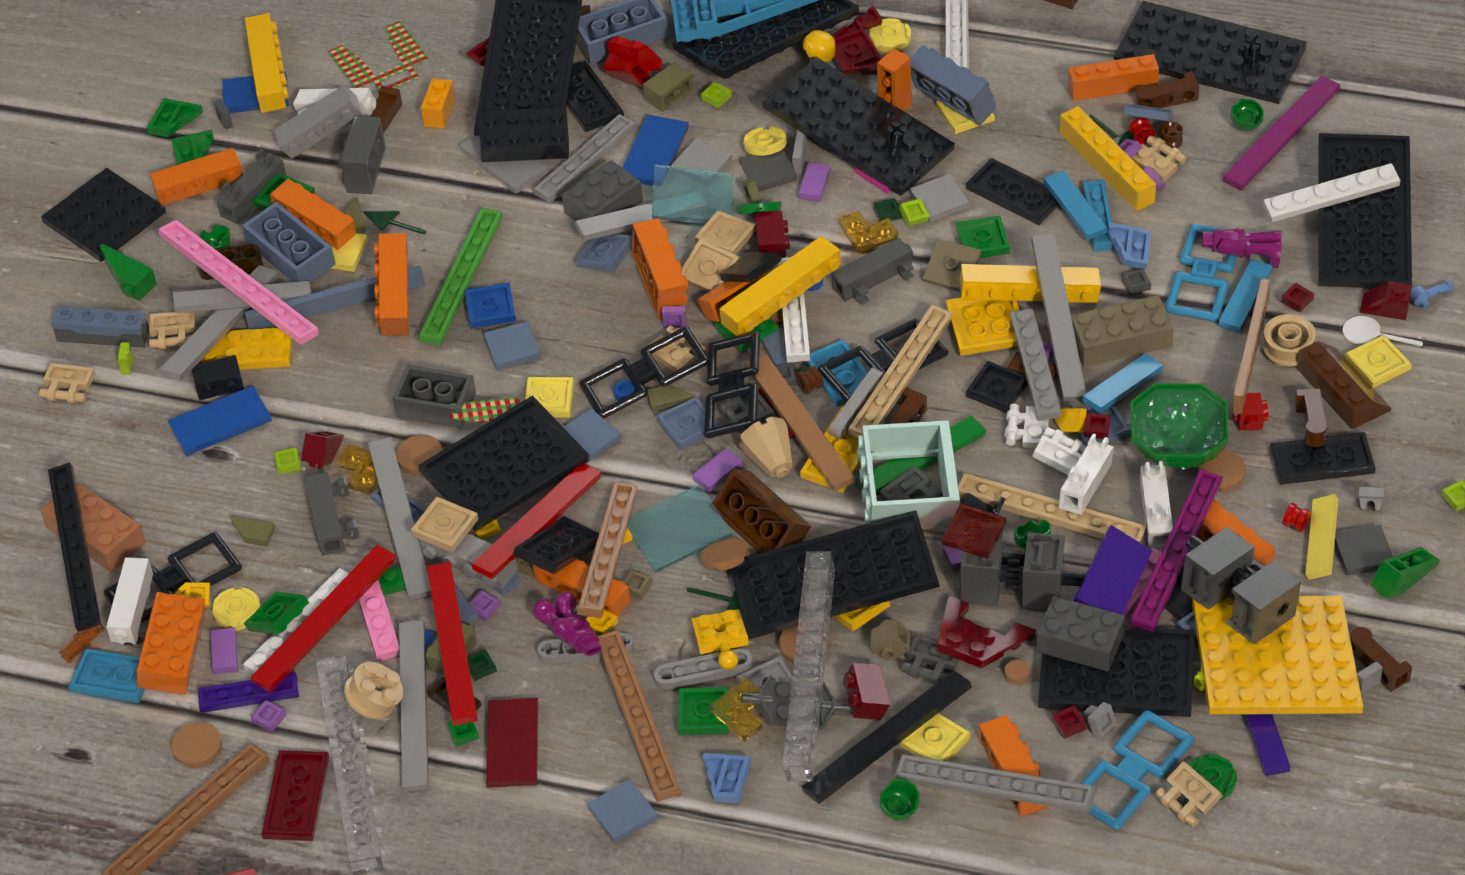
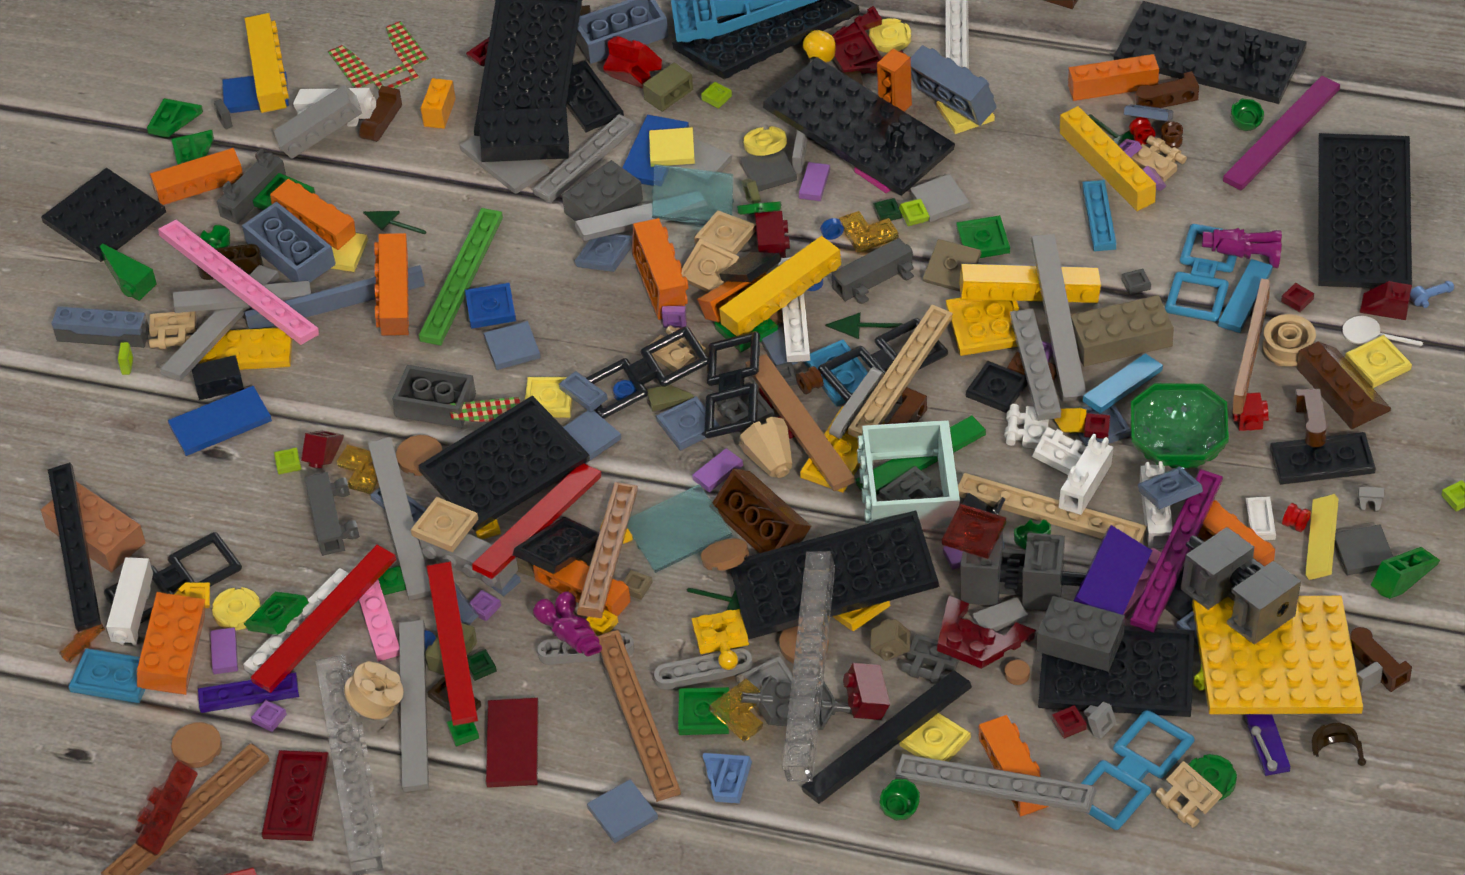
tan plate [39,363,95,404] -> none
olive tile [231,516,275,546] -> none
dark grey brick [338,115,386,195] -> none
olive tile [342,198,366,233] -> none
black tile [966,158,1060,226] -> none
dark azure tile [1044,171,1107,241] -> none
medium blue wing [1107,222,1152,270] -> none
medium nougat tile [1198,450,1246,492] -> none
white plate [1263,163,1400,223] -> none
none -> clear red bracket [134,761,198,856]
none -> sand blue tile [559,371,608,412]
none -> light yellow tile [649,127,695,167]
none -> blue tile [820,218,844,240]
none -> dark green piece [825,312,902,339]
none -> light grey tile [972,597,1028,632]
none -> sand blue tile [1137,467,1203,510]
none -> white tile [1245,497,1276,540]
none -> light grey hinge [1251,726,1277,771]
none -> dark brown helmet [1312,723,1366,766]

